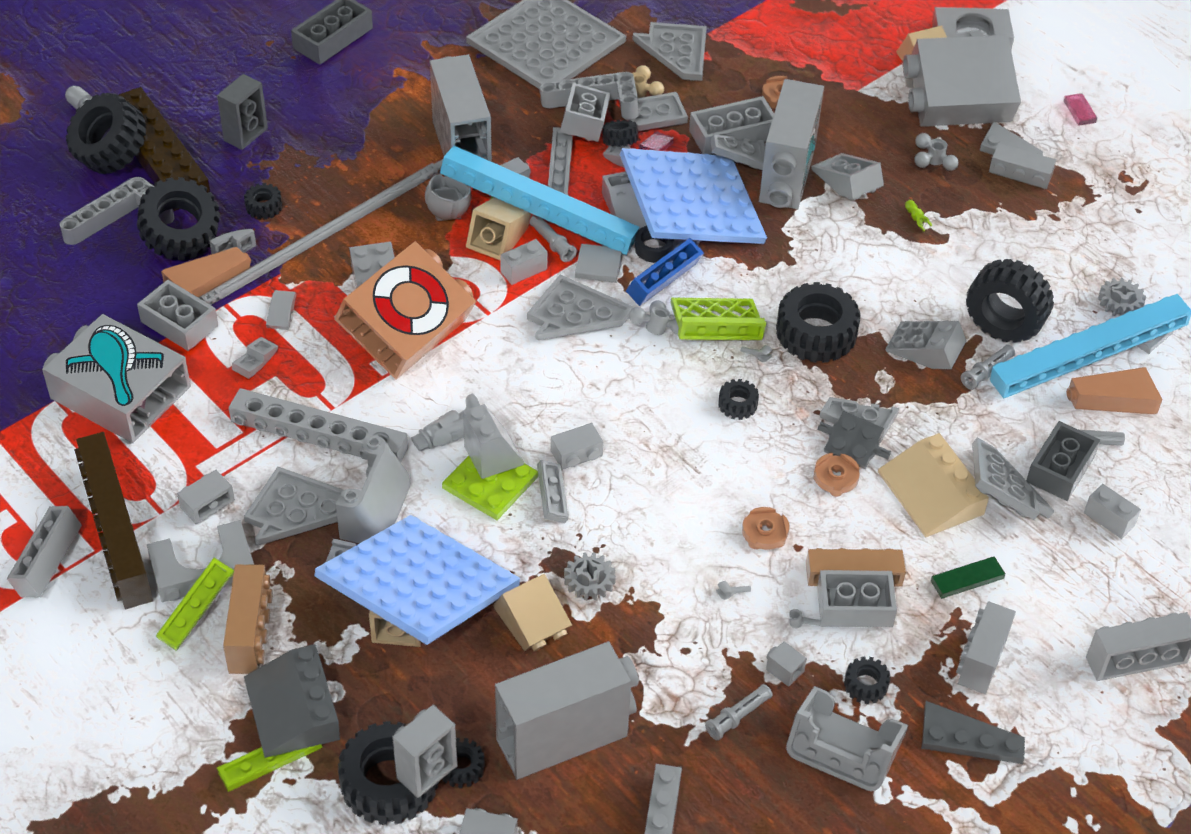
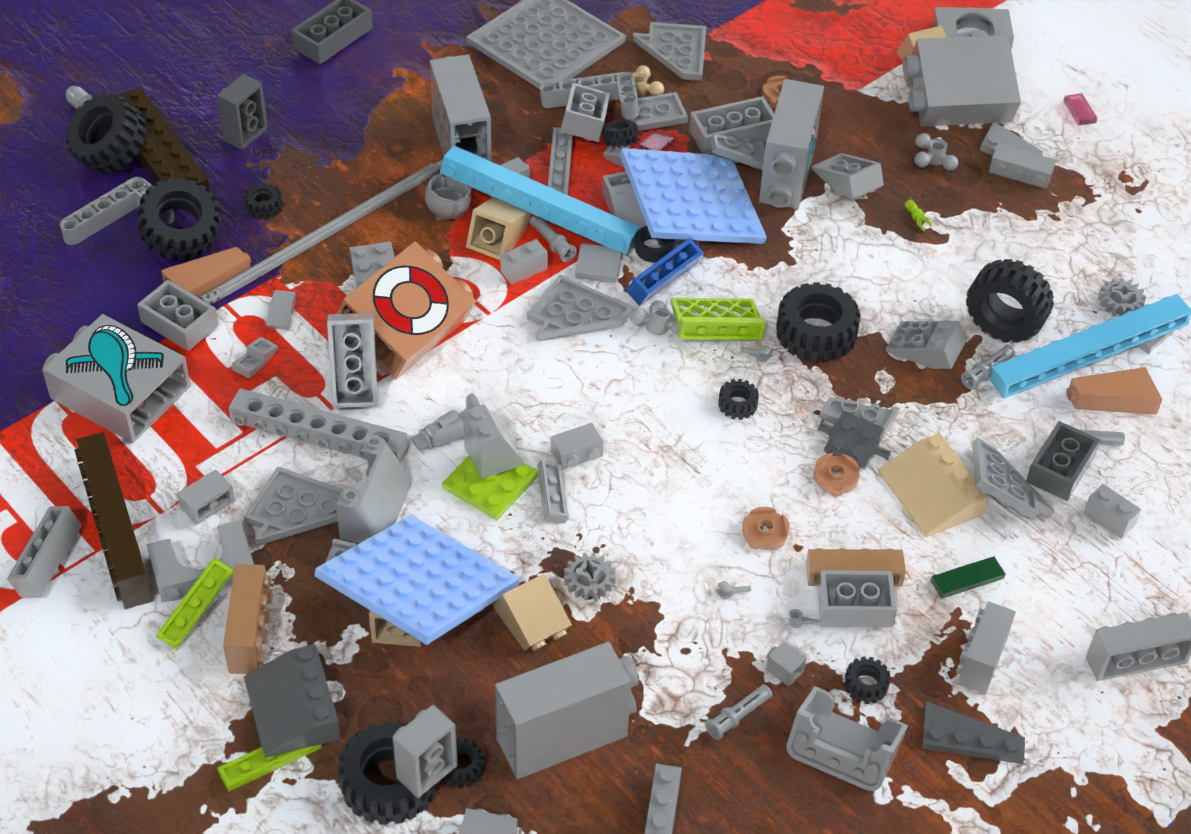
light grey slope [210,229,256,254] -> none
none -> light grey brick [327,313,378,408]

